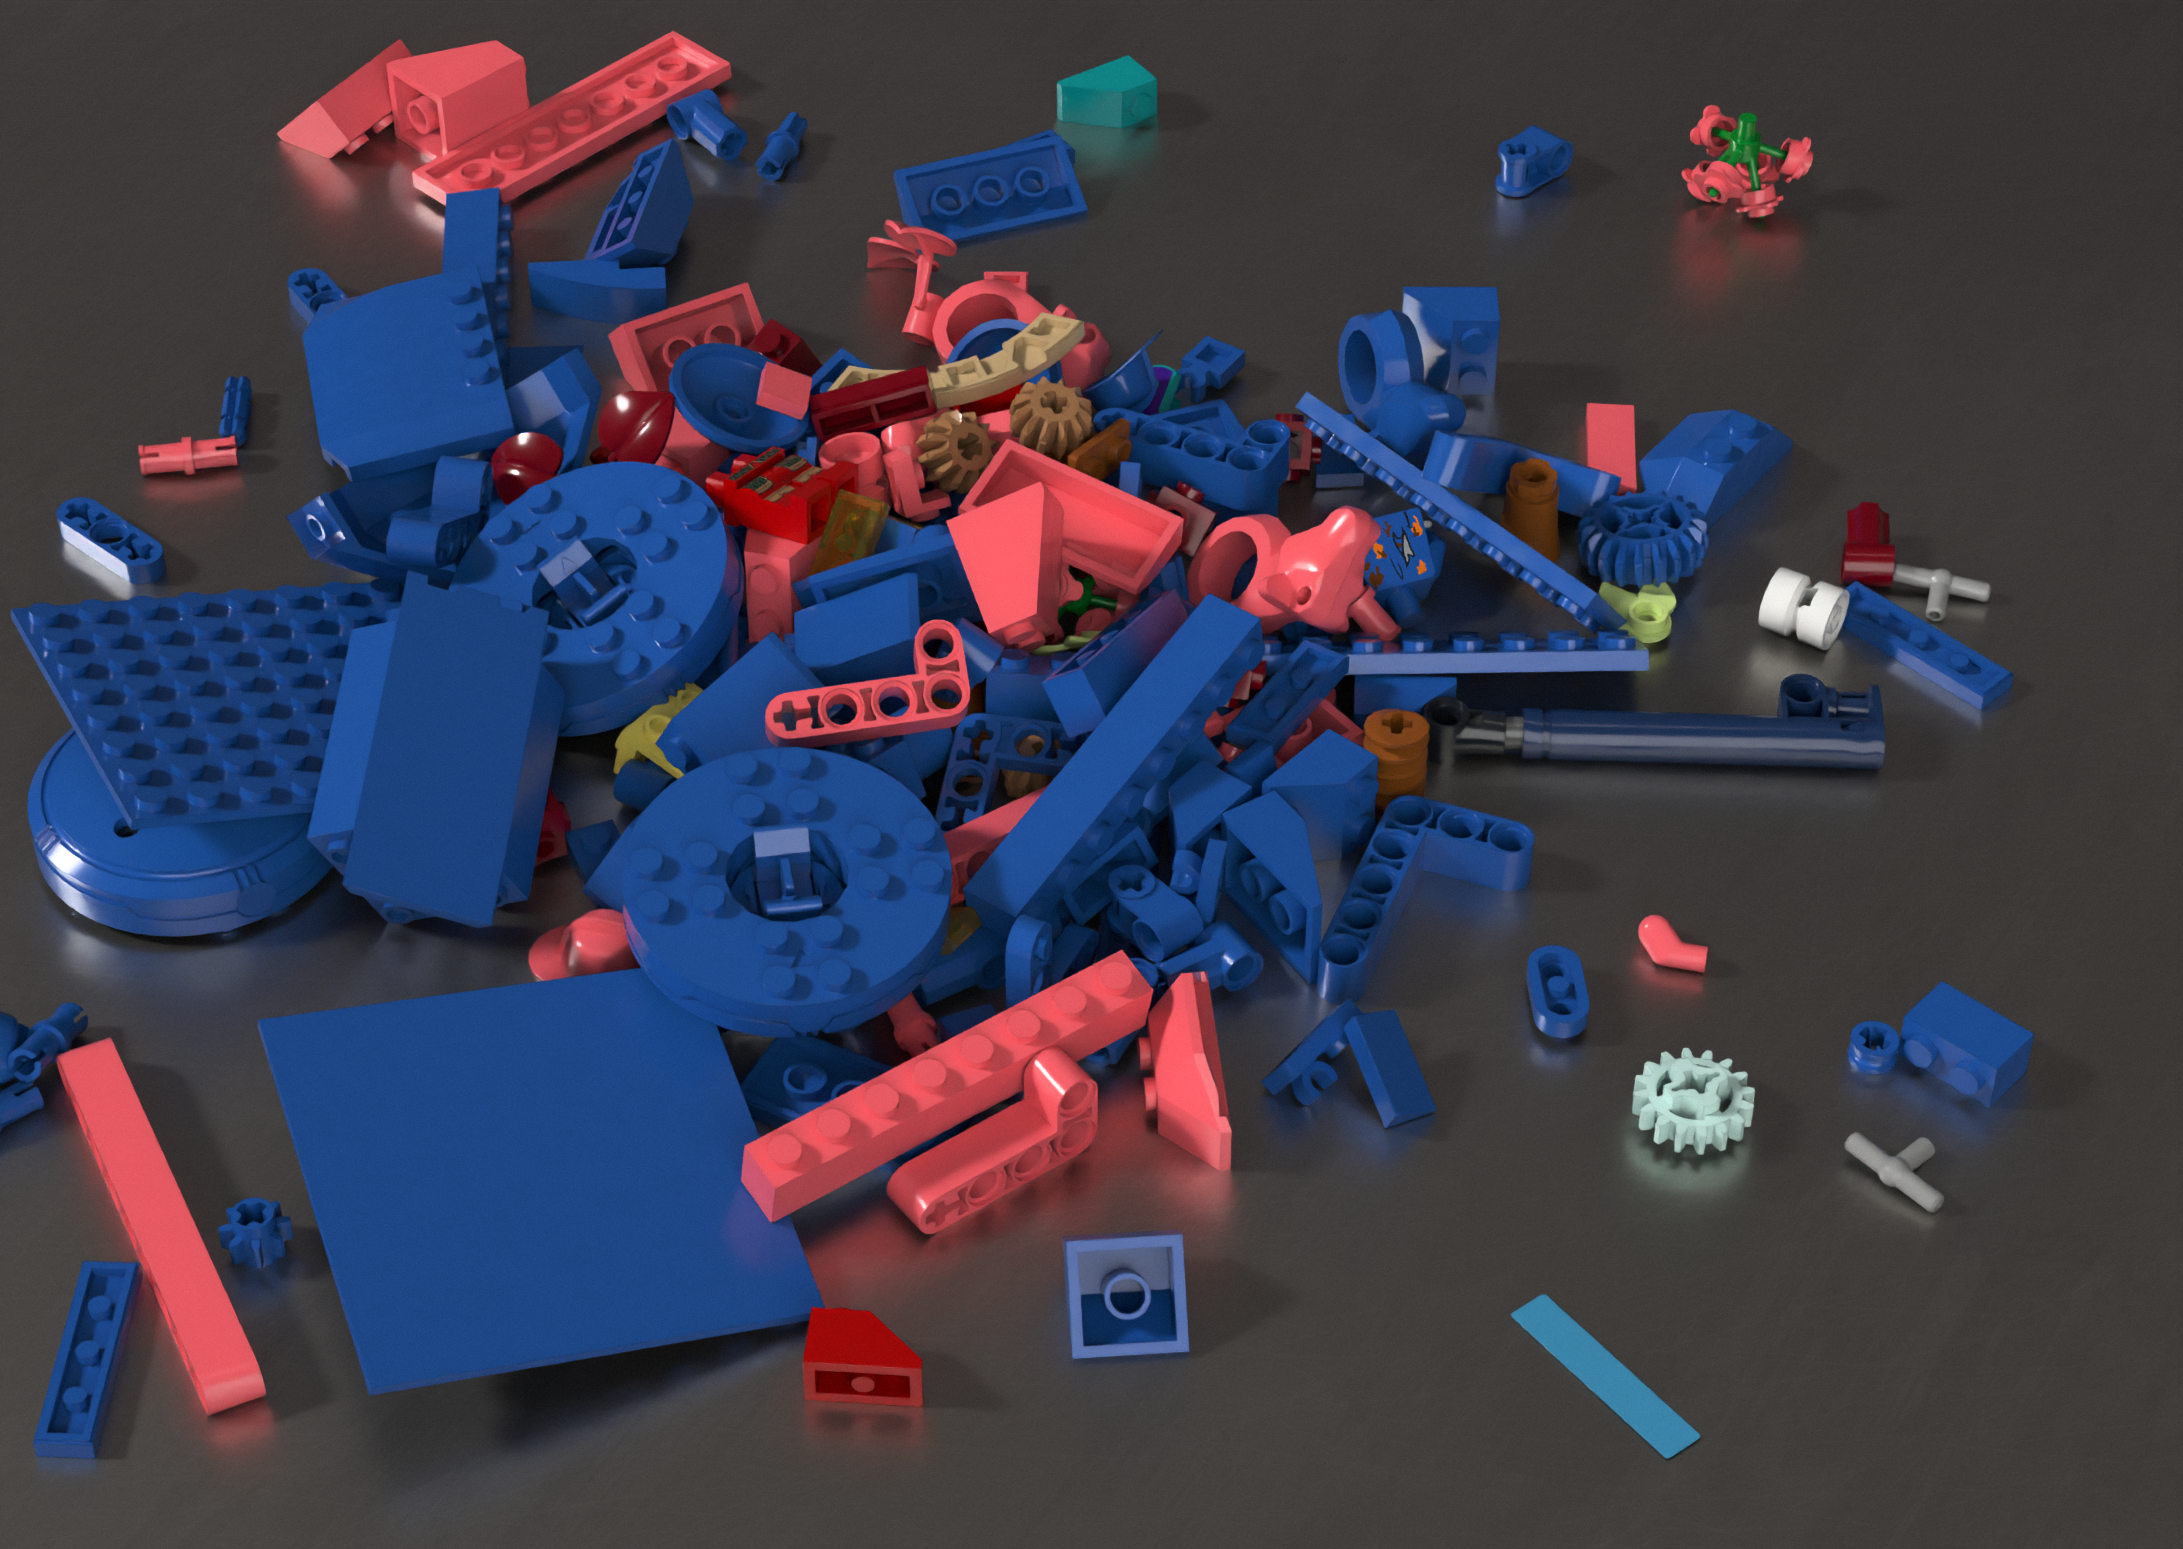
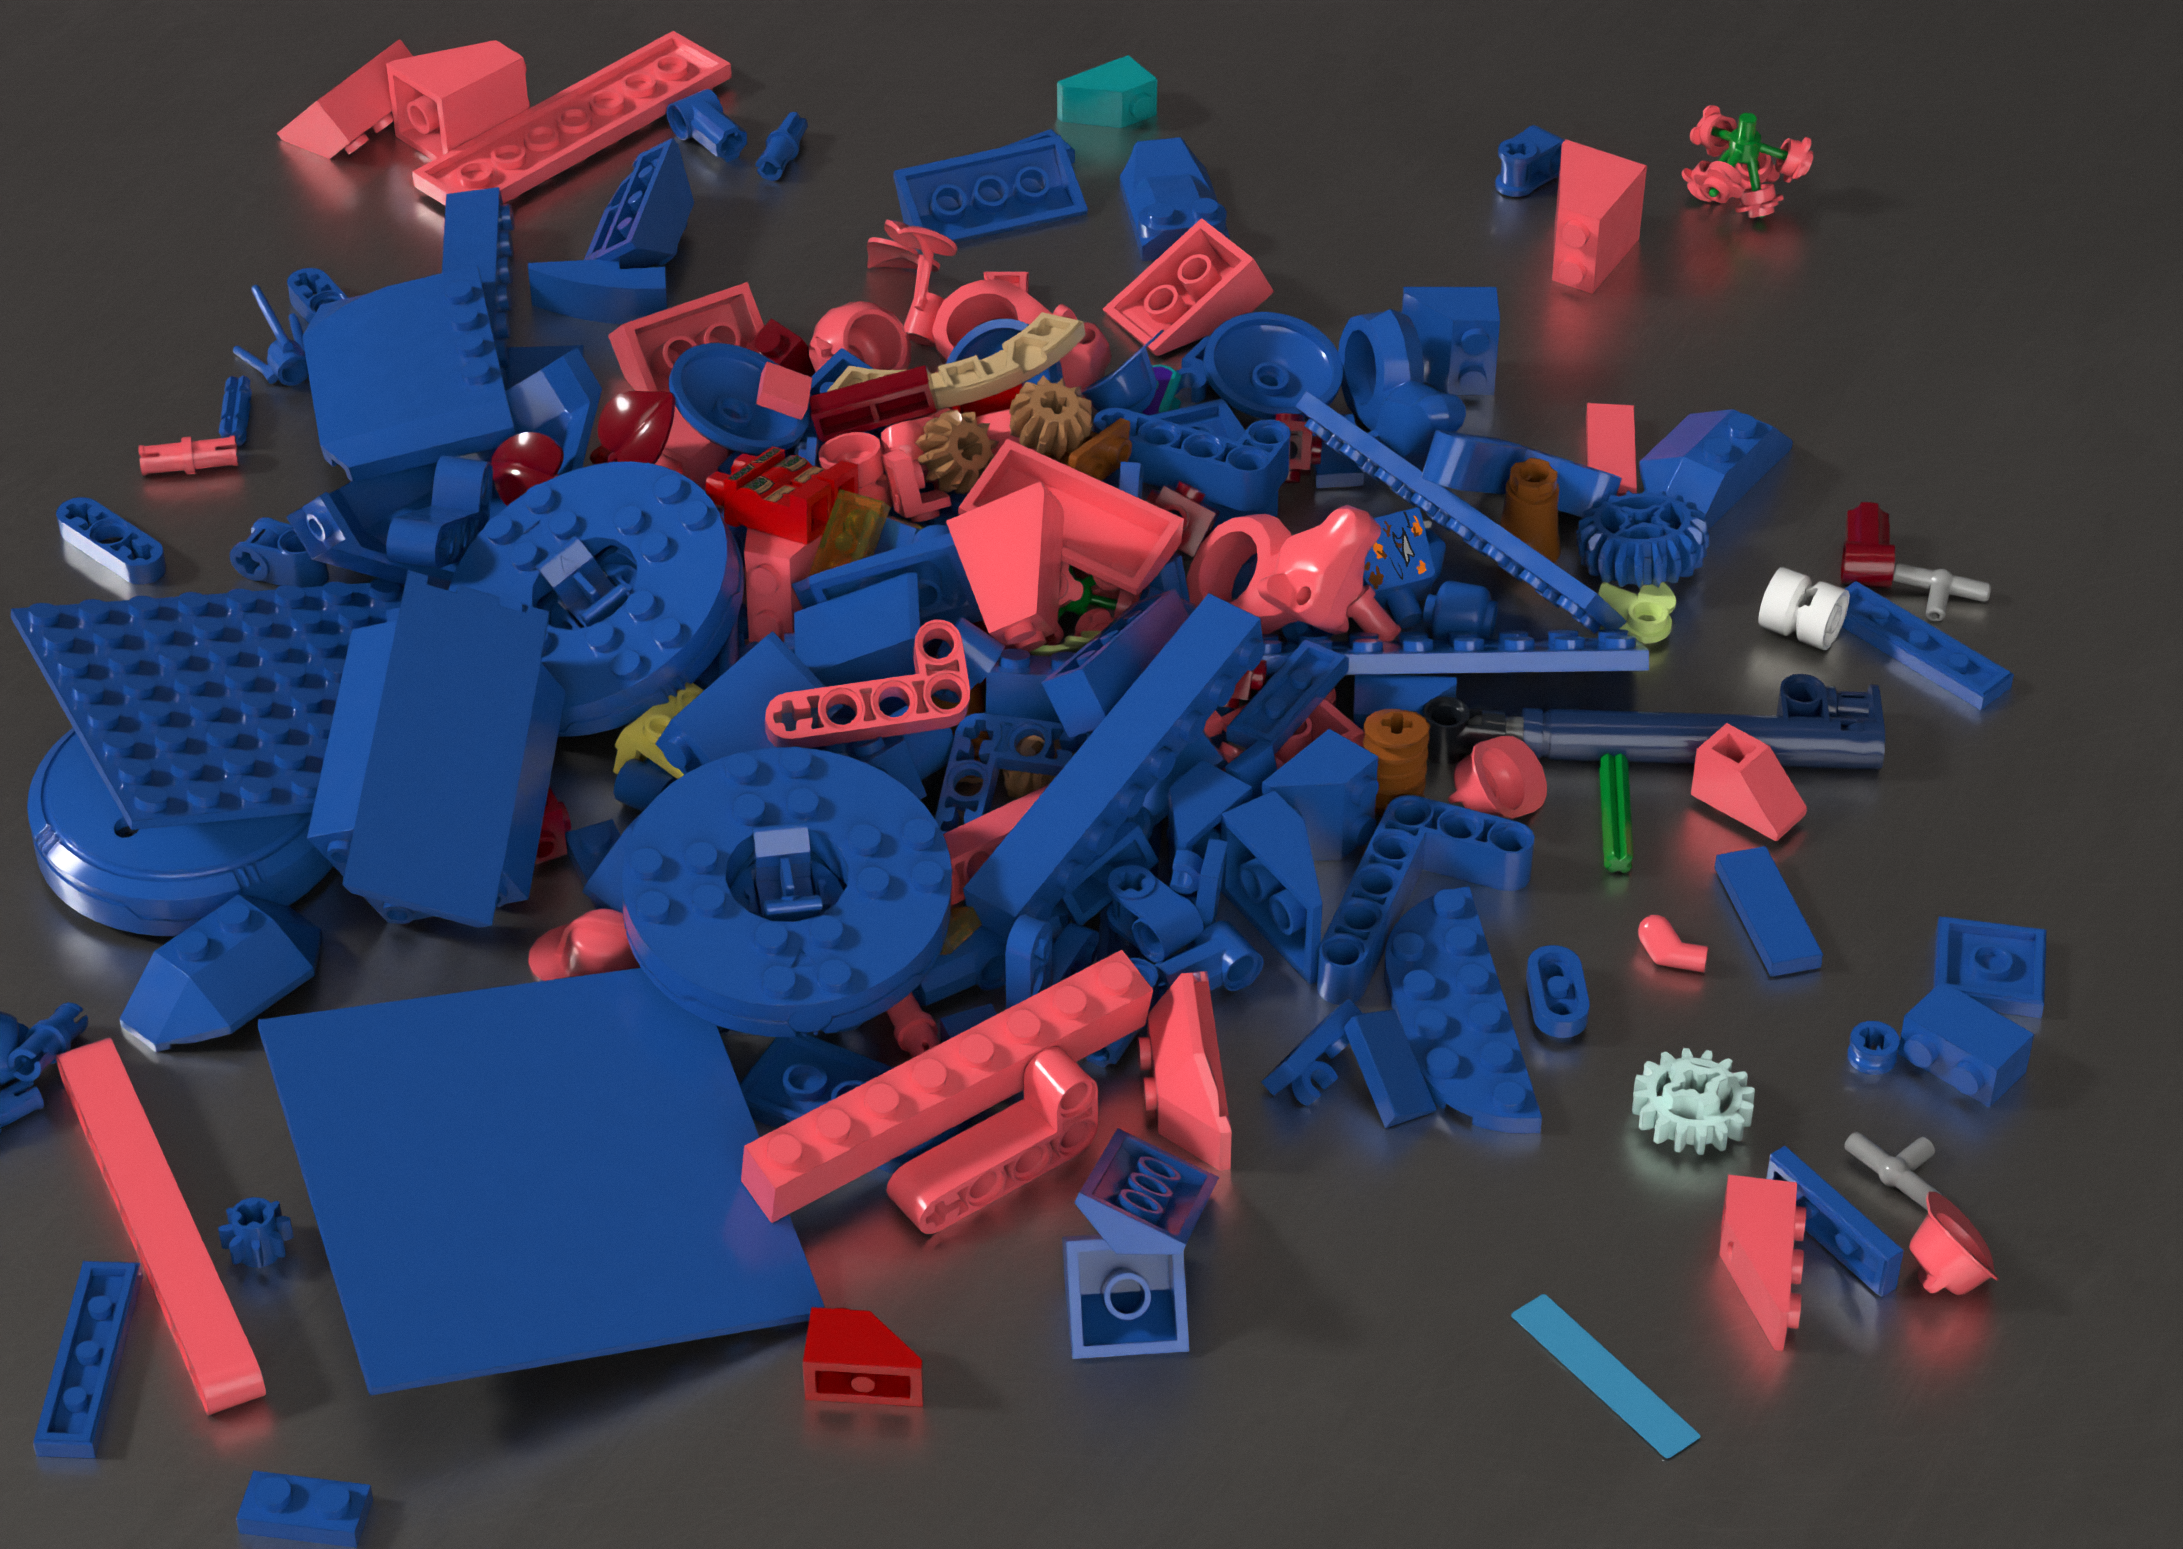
none -> blue wedge [119,894,322,1052]
none -> blue piece [230,517,329,588]
none -> blue plant [233,285,309,386]
none -> blue plate [236,1470,373,1548]
none -> coral piece [808,301,911,372]
none -> blue slope [1074,1128,1219,1255]
none -> coral slope [1102,218,1274,356]
none -> blue slope [1120,137,1230,262]
none -> blue dish [1203,312,1343,420]
none -> blue plate [1384,886,1542,1134]
none -> blue head [1423,580,1498,640]
none -> coral piece [1447,736,1547,819]
none -> coral slope [1552,139,1647,294]
none -> green axle [1599,753,1634,873]
none -> coral slope [1691,723,1807,842]
none -> blue tile [1715,846,1823,977]
none -> coral slope [1719,1174,1806,1351]
none -> blue tile [1766,1146,1904,1297]
none -> coral piece [1909,1192,1999,1296]
none -> blue tile [1933,916,2047,1018]

